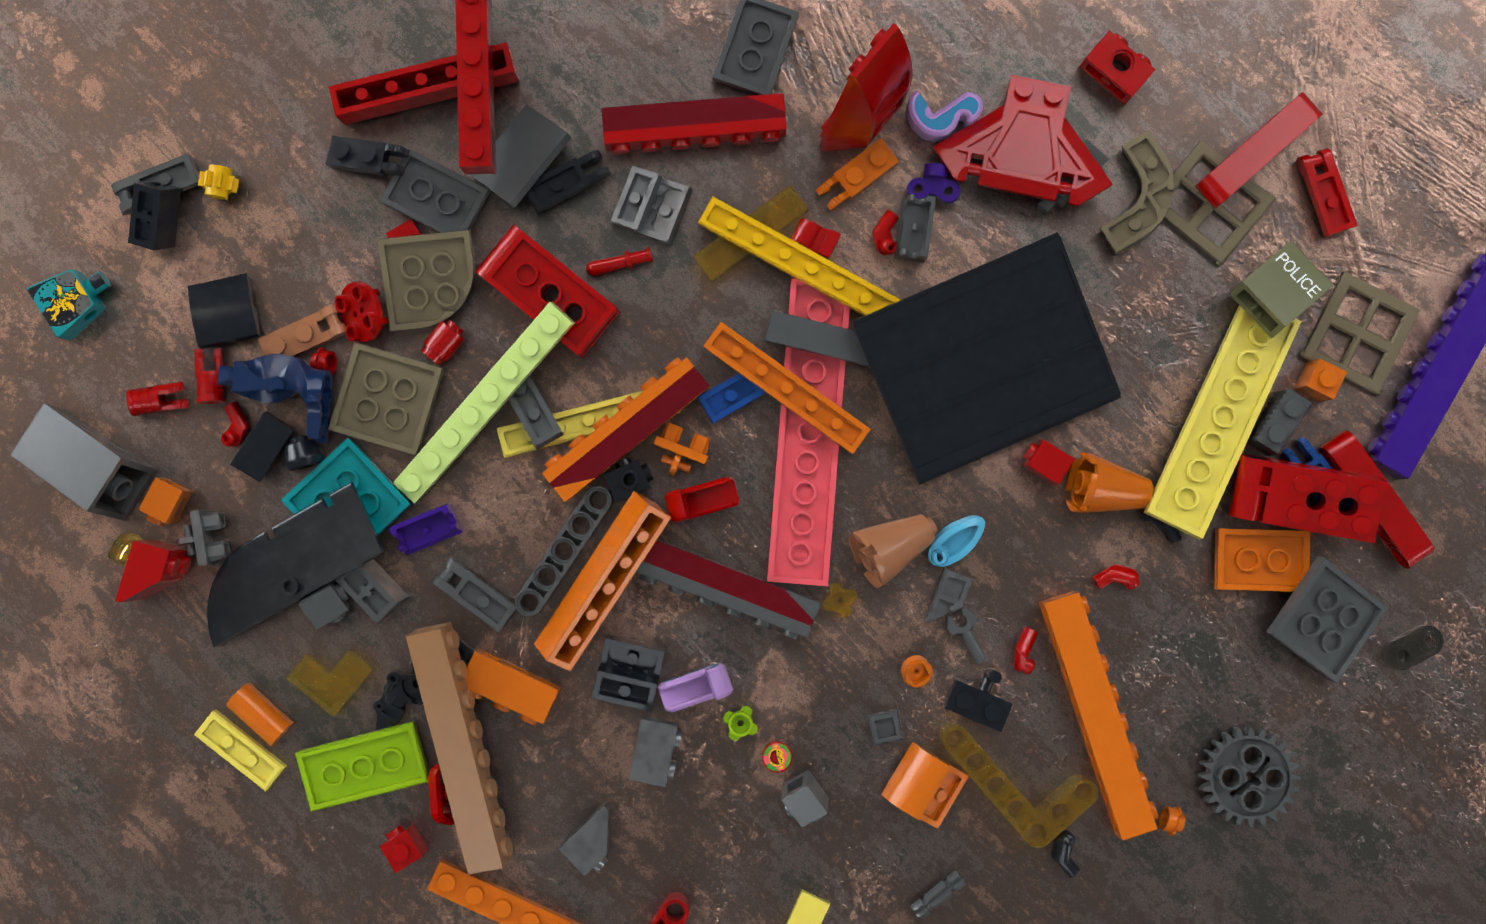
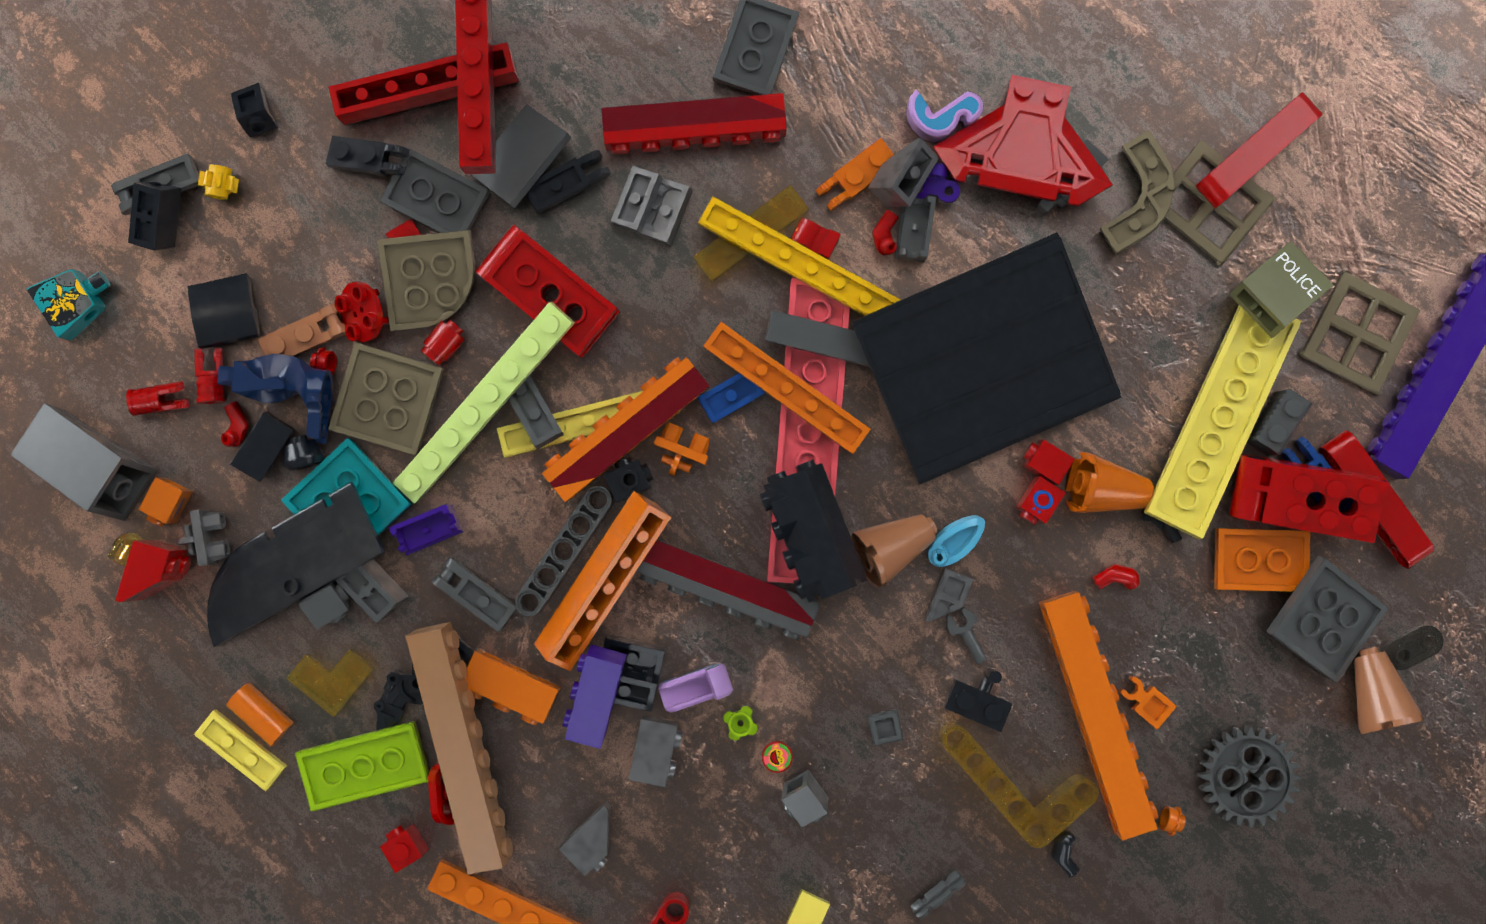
red piece [586,247,653,276] -> none
red animal [664,476,740,523] -> none
red wedge [820,23,913,152] -> none
clear yellow plate [823,583,858,618] -> none
orange brick [881,742,969,829] -> none
orange tile [900,655,933,688] -> none
red arm [1013,627,1038,675] -> none
red brick [1079,31,1156,105] -> none
orange brick [1294,358,1347,402] -> none
red plate [1296,148,1358,237] -> none
none -> black bracket [231,83,277,138]
none -> dark purple brick [562,644,627,749]
none -> black brick [760,459,868,603]
none -> flat silver slope [868,138,939,207]
none -> red brick [1015,476,1066,526]
none -> orange plate [1118,676,1177,730]
none -> nougat cone [1354,647,1424,734]

